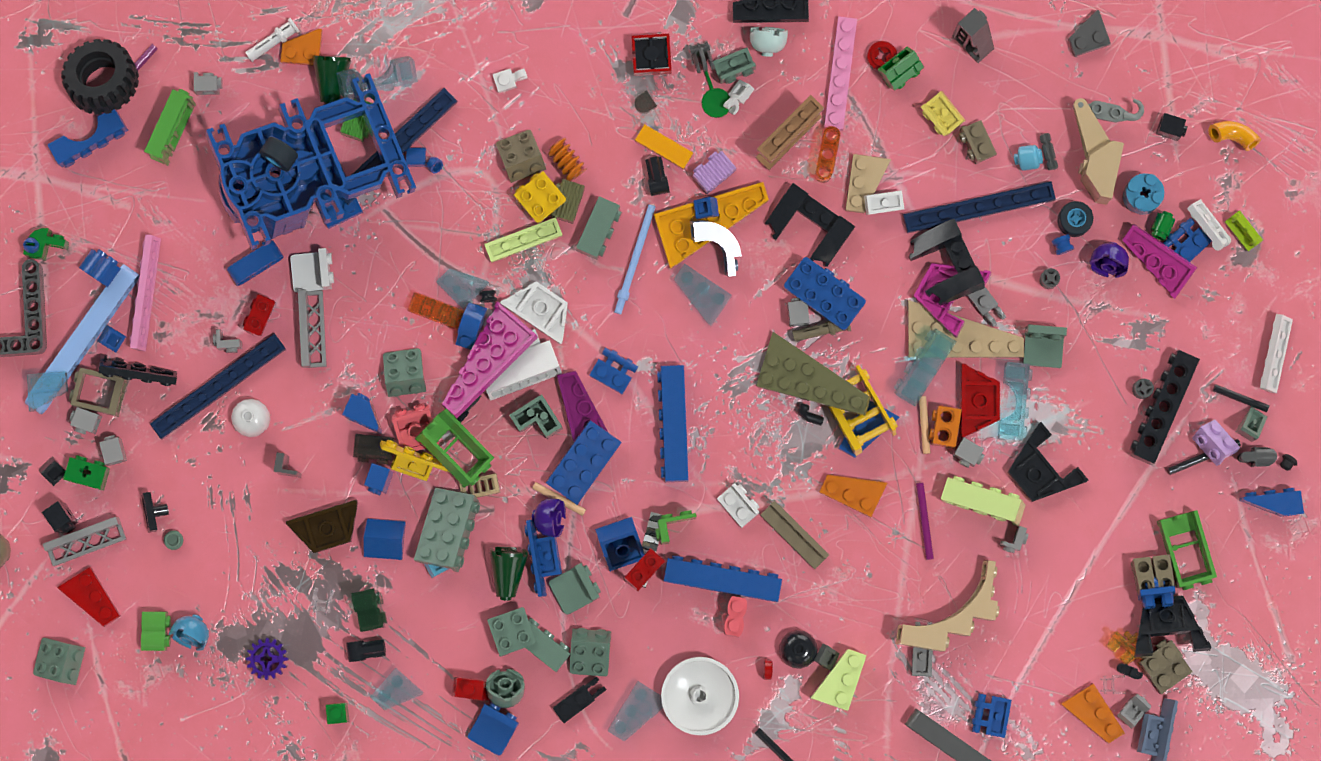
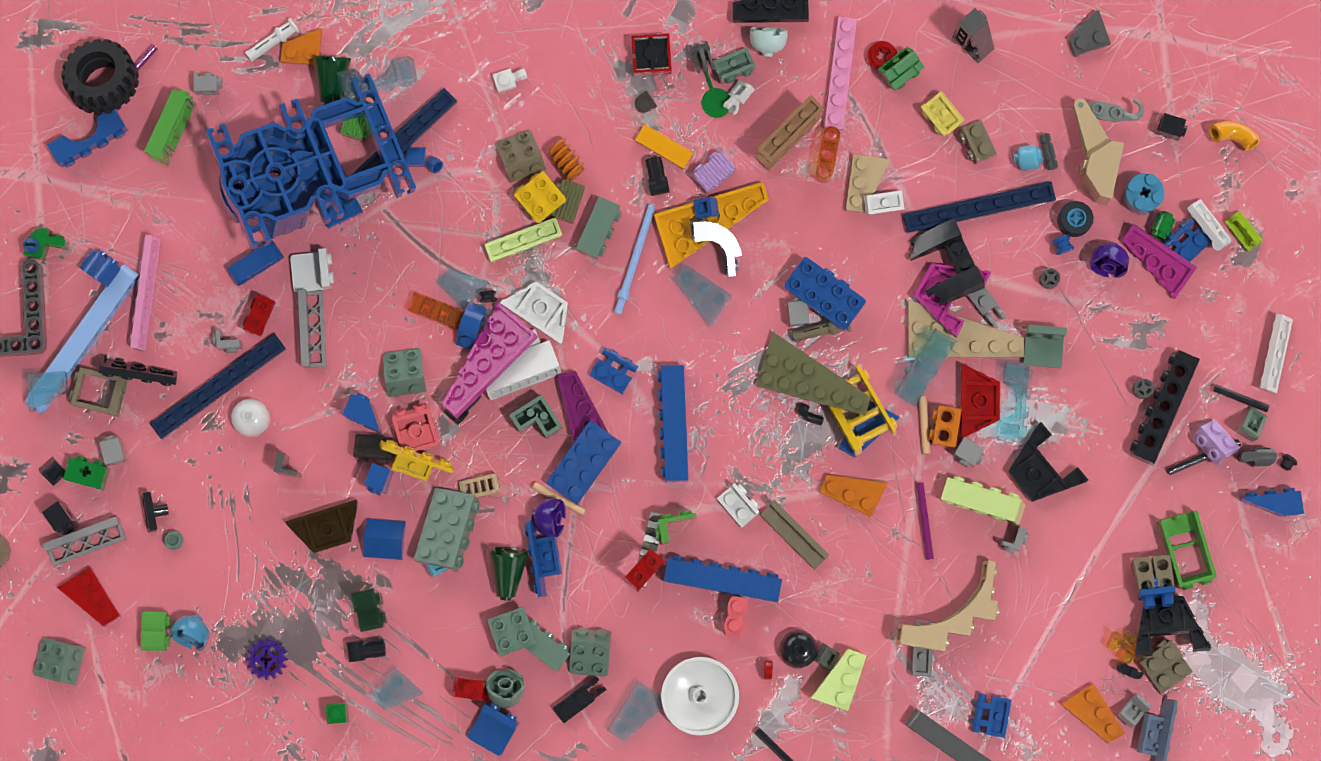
light grey brick [70,407,102,435] -> none
blue slope [97,325,126,353] -> none
black wheel [260,137,298,171] -> none
bright green door [415,409,494,488] -> none
sand green bracket [549,563,601,615] -> none
blue slope [595,517,645,571] -> none
black wedge [765,183,855,267] -> none

